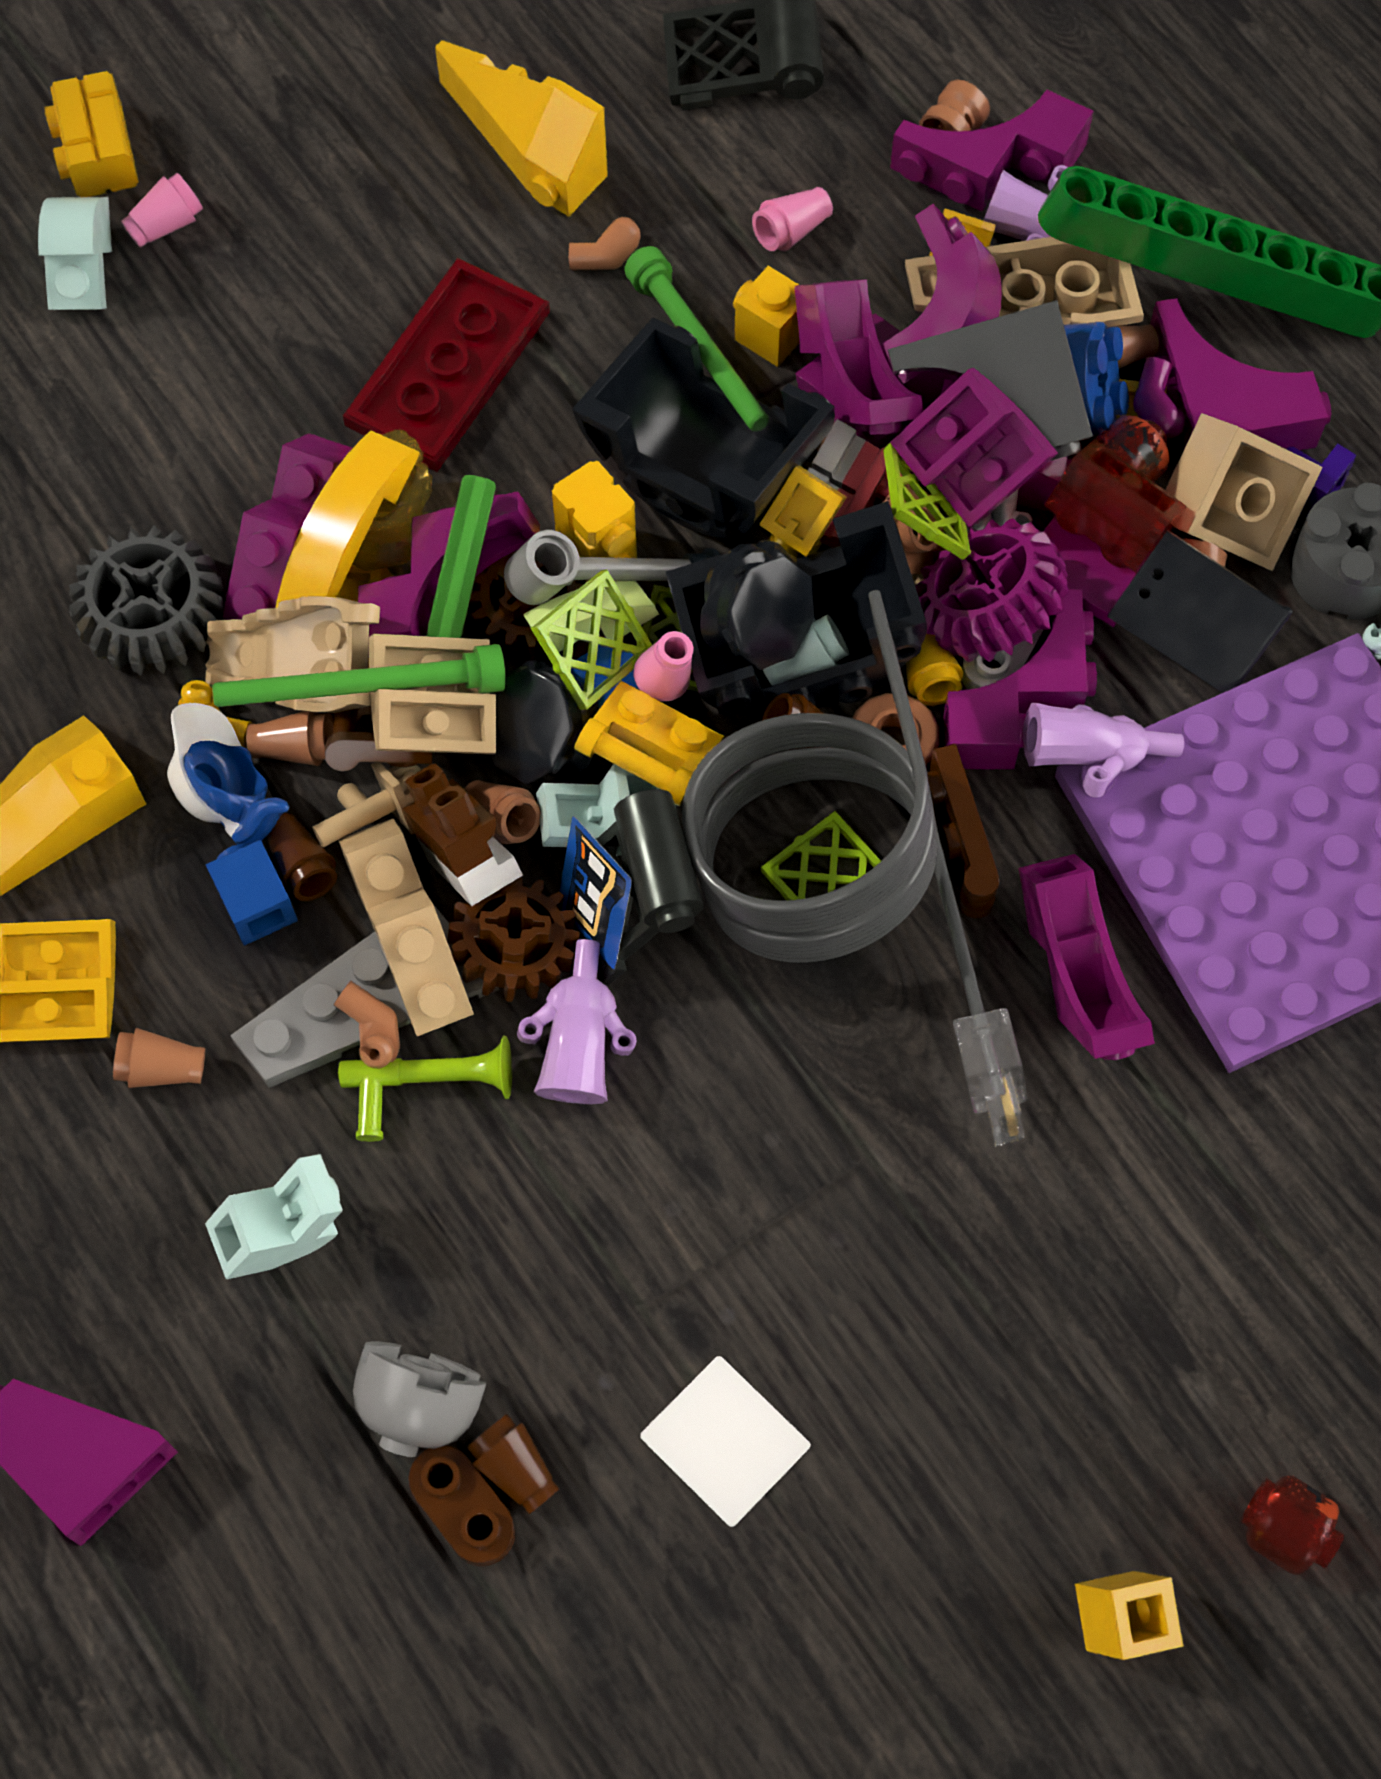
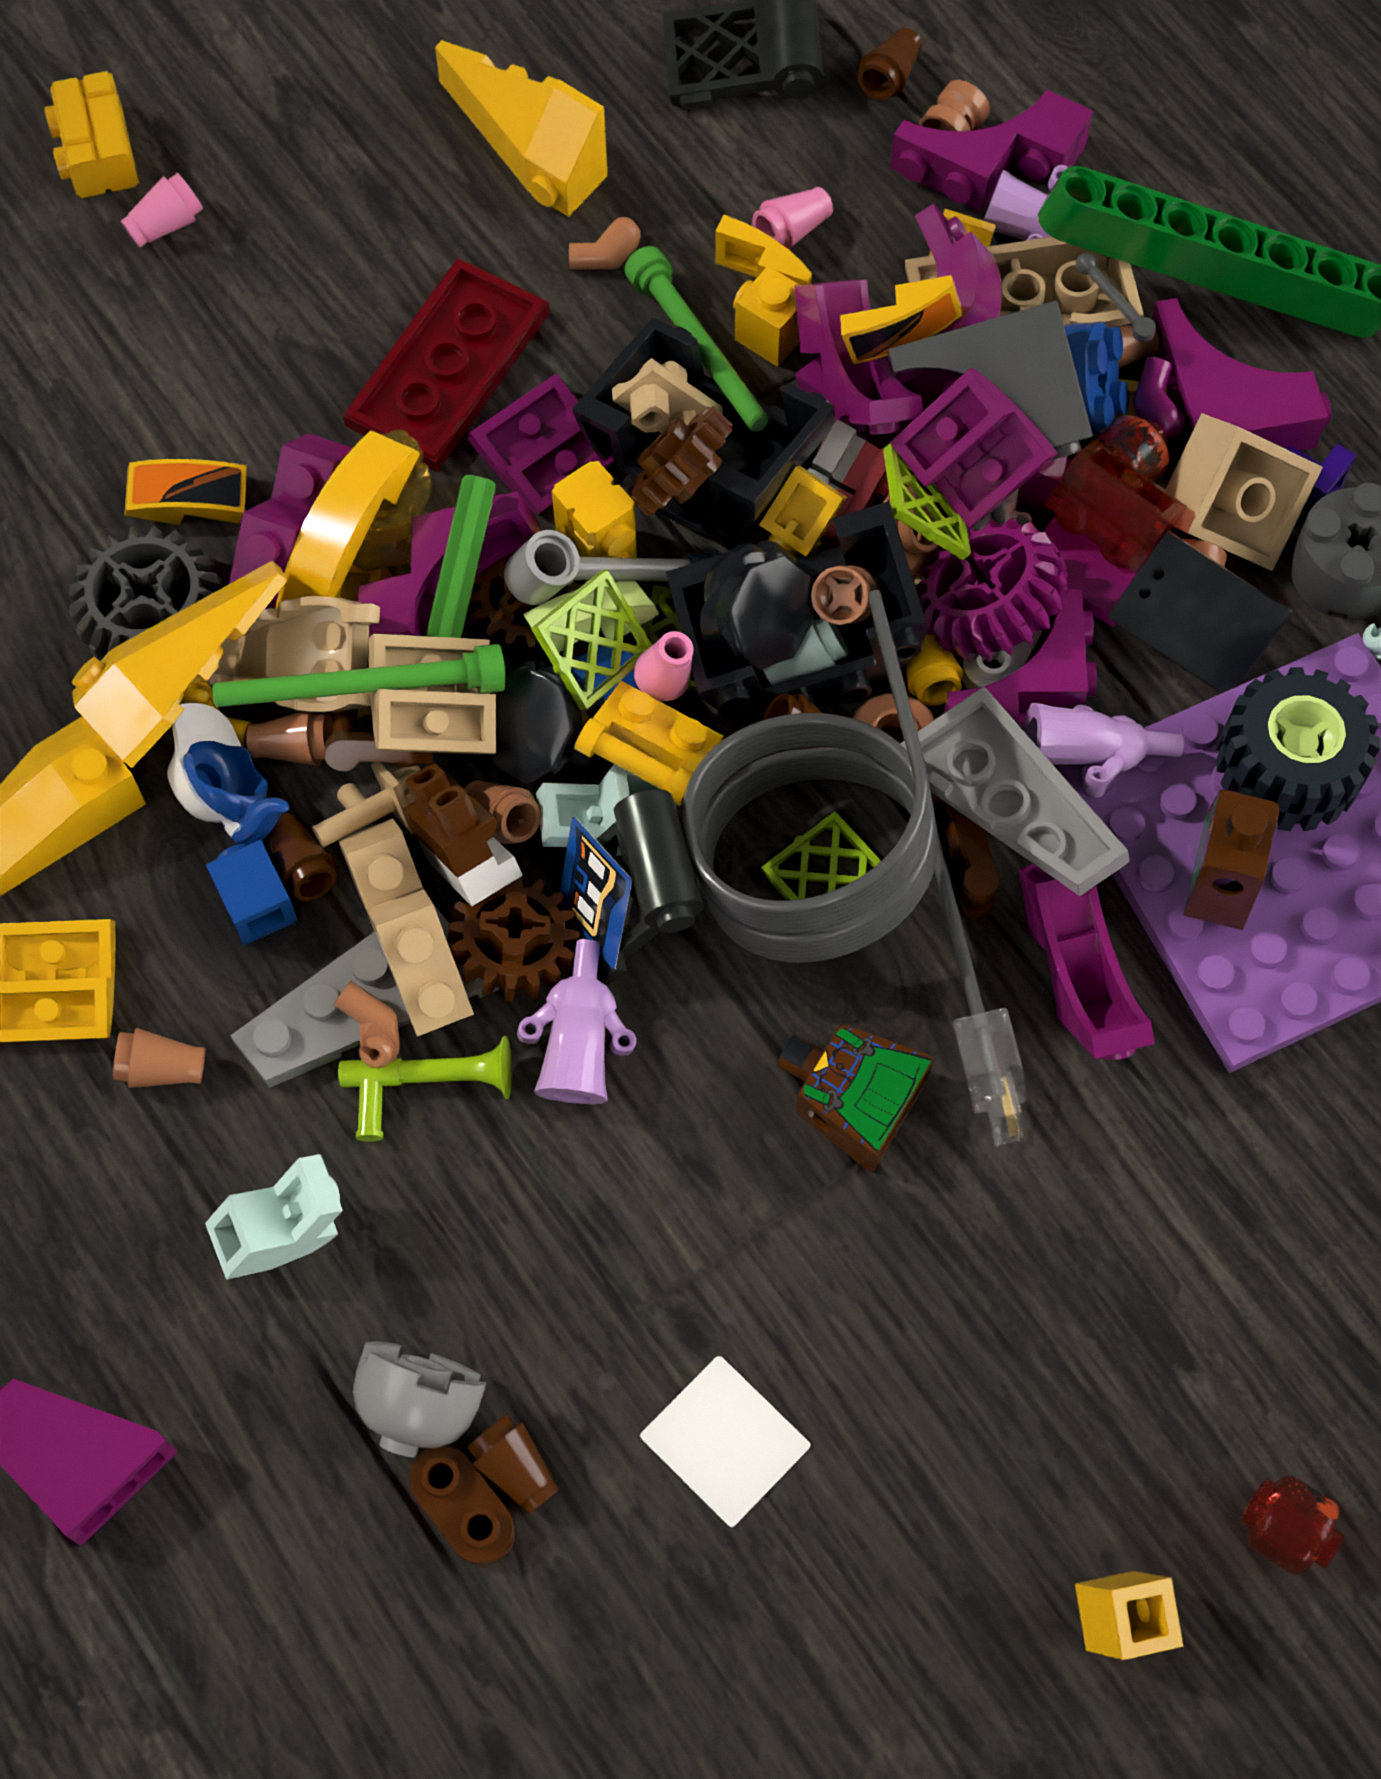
light aqua brick [38,197,112,310] -> none
none -> yellow wedge [72,561,287,768]
none -> slope [124,459,247,525]
none -> magenta slope [468,373,616,516]
none -> tan hips [612,358,723,433]
none -> reddish brown gear [628,406,733,516]
none -> yellow slope [715,215,812,285]
none -> torso [777,1025,935,1173]
none -> nougat wheel [811,565,882,625]
none -> slope [840,275,962,364]
none -> reddish brown cone [858,27,922,101]
none -> light grey wing [900,686,1130,896]
none -> dark grey hinge [1076,253,1156,342]
none -> reddish brown torso [1183,790,1280,930]
none -> black wheel [1215,667,1381,831]

